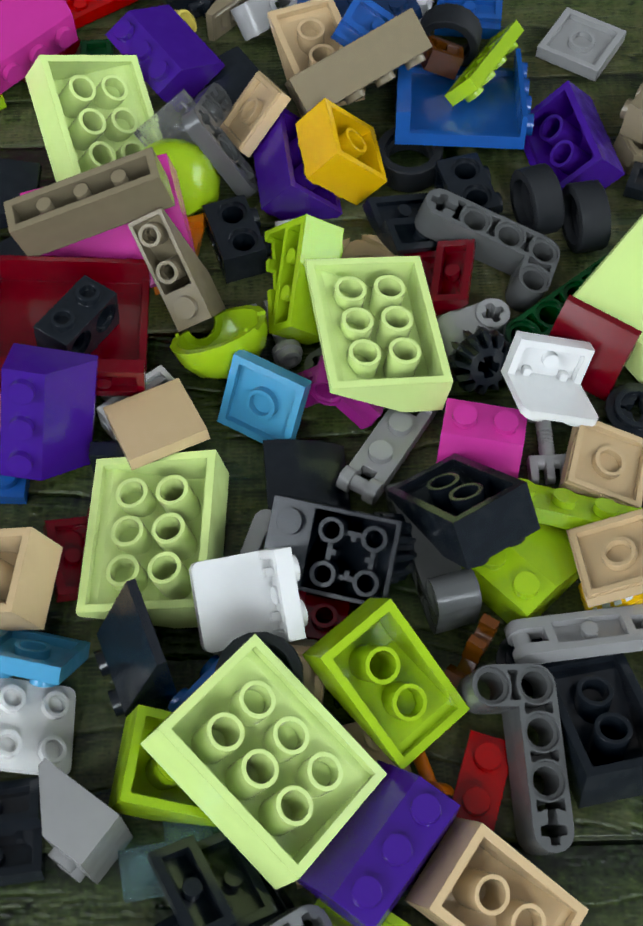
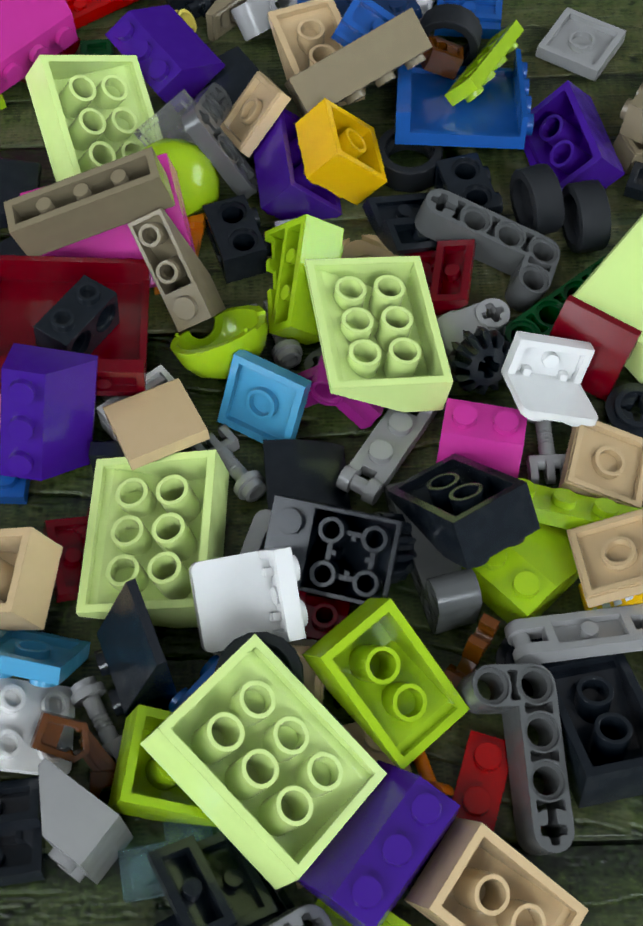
none -> reddish brown piece [30,710,116,799]
none -> light grey hinge [70,676,122,762]
none -> light grey hinge [191,424,266,502]

